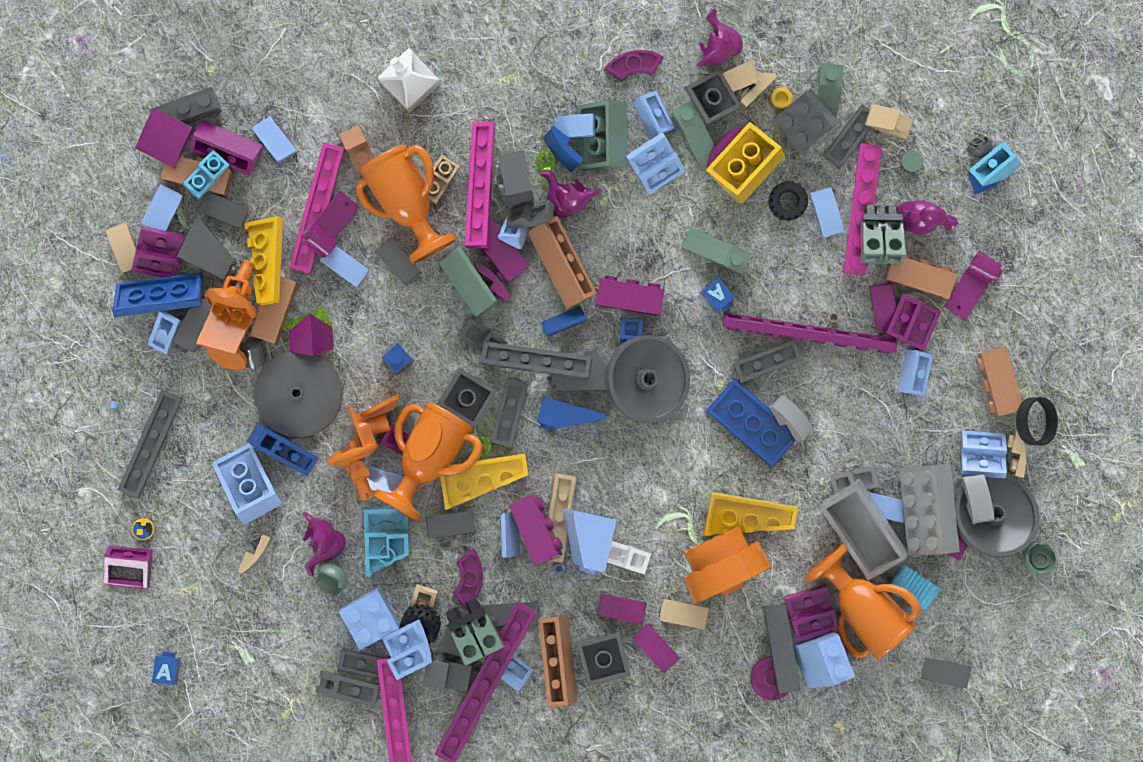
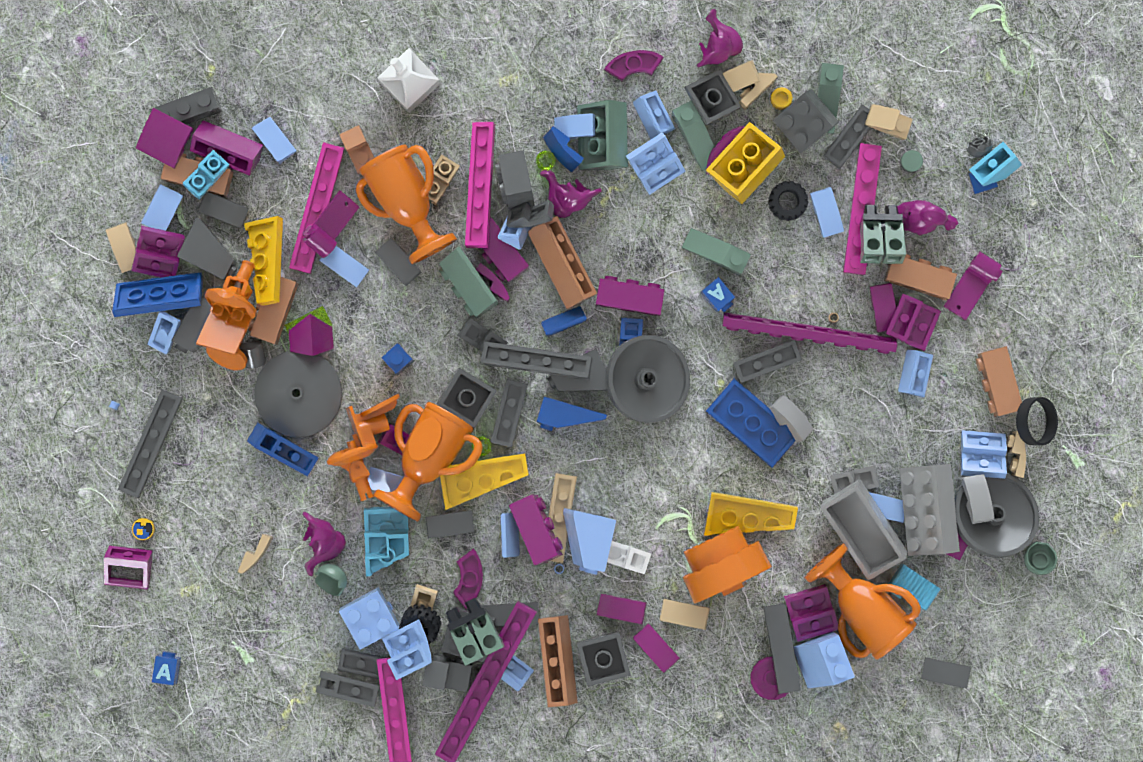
light blue slope [212,444,283,525] -> none

